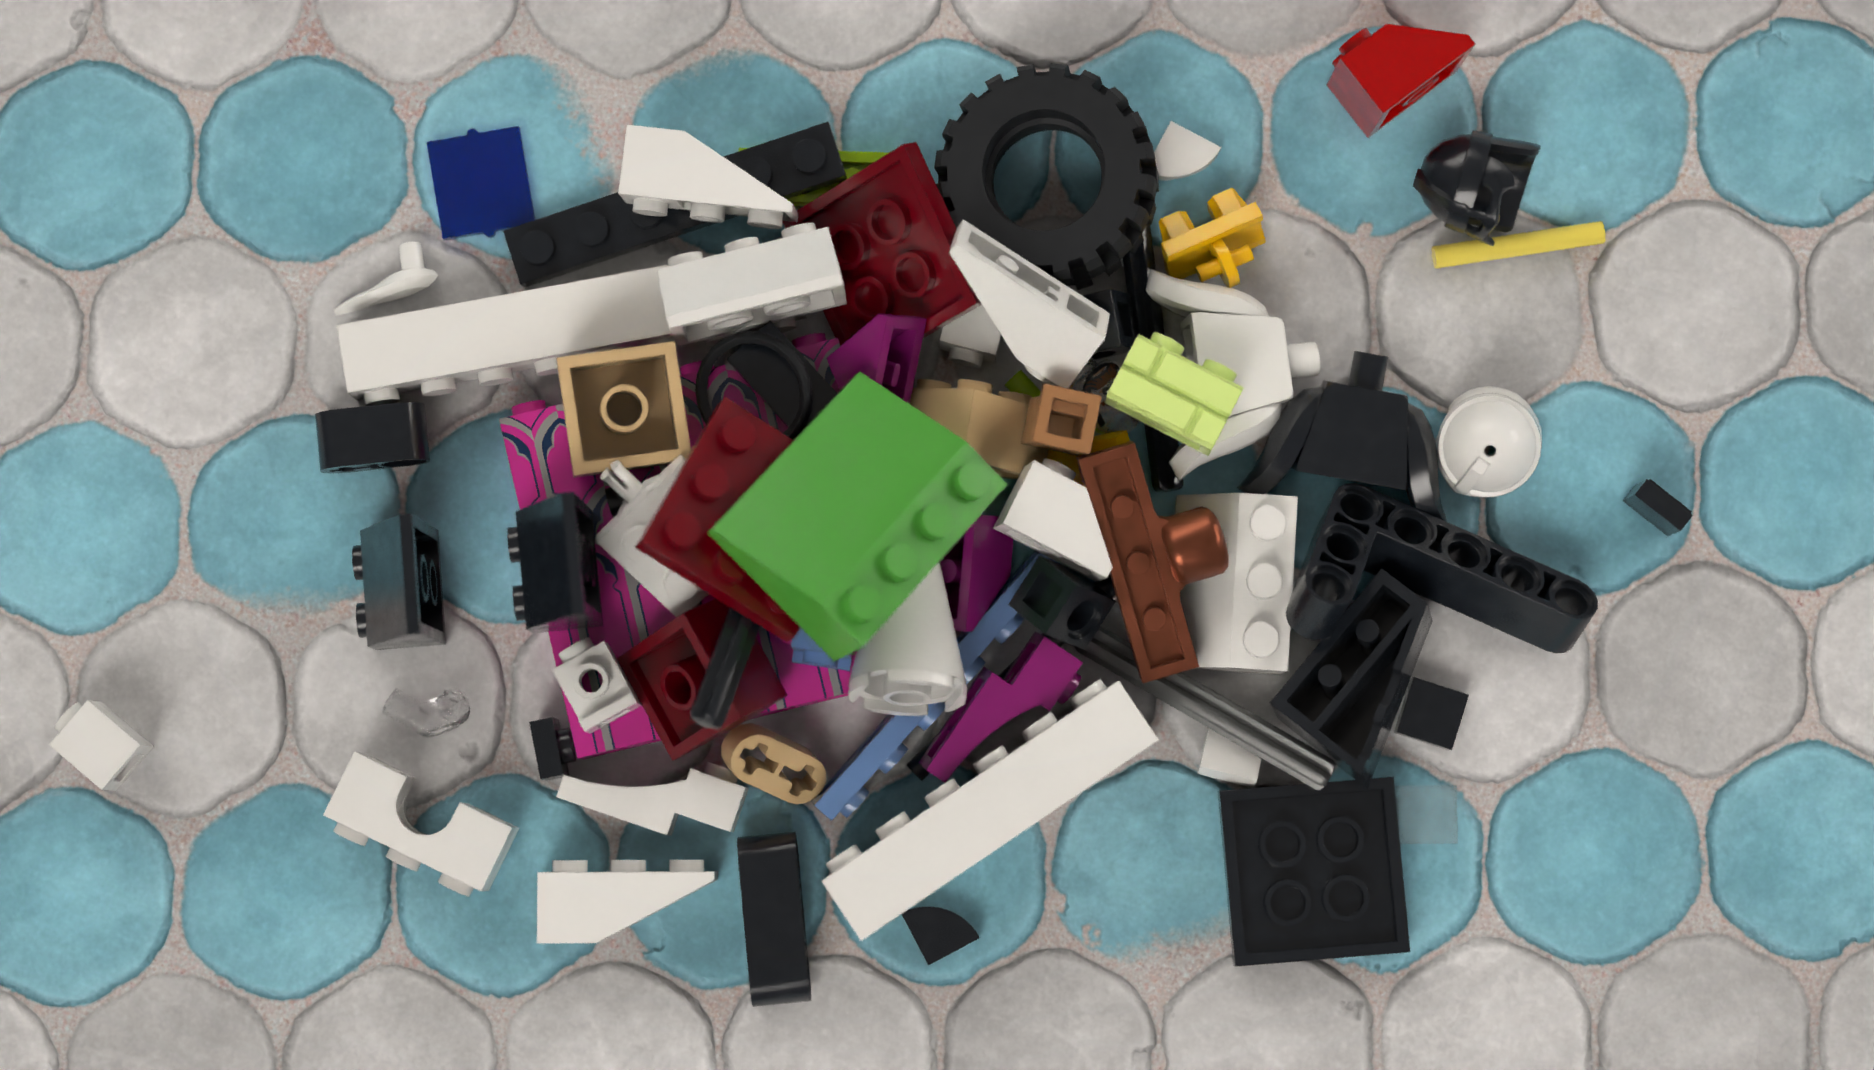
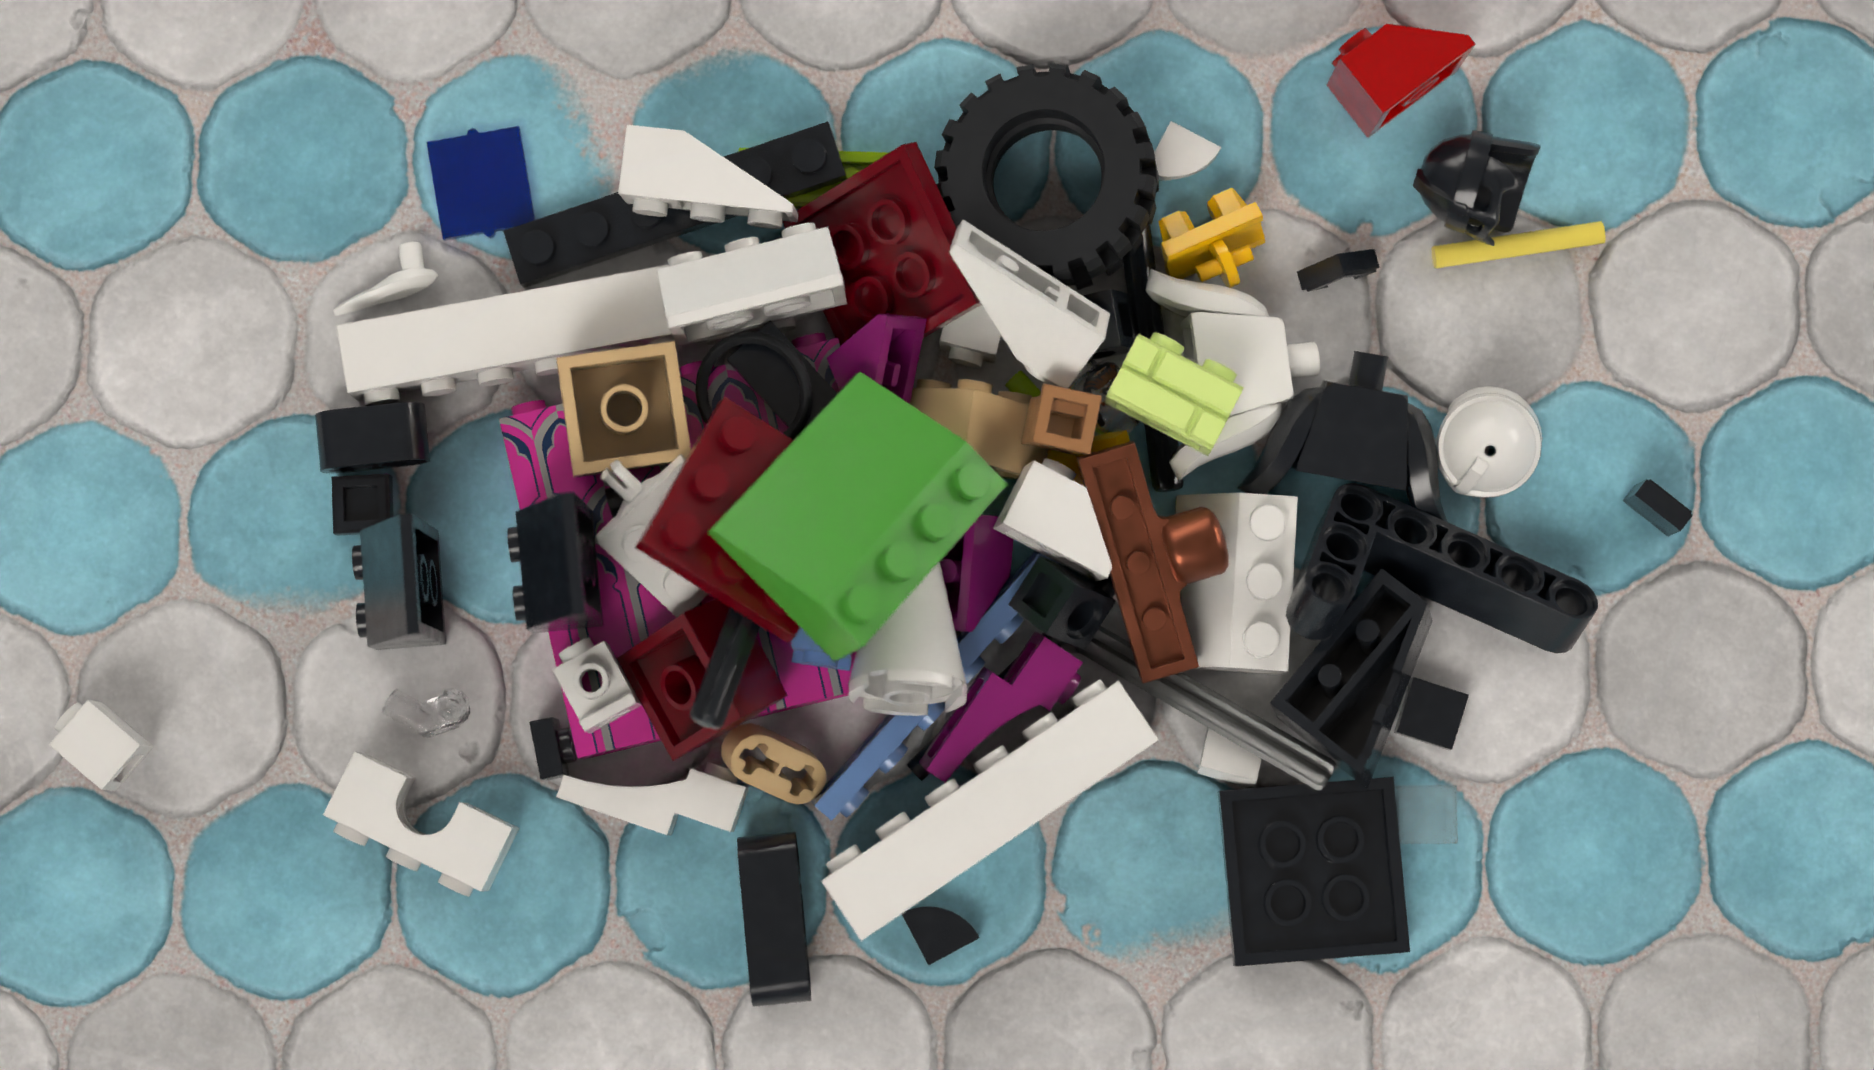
white slope [537,860,718,944] -> none
none -> black tile [331,474,394,536]
none -> black tile [1297,249,1380,292]

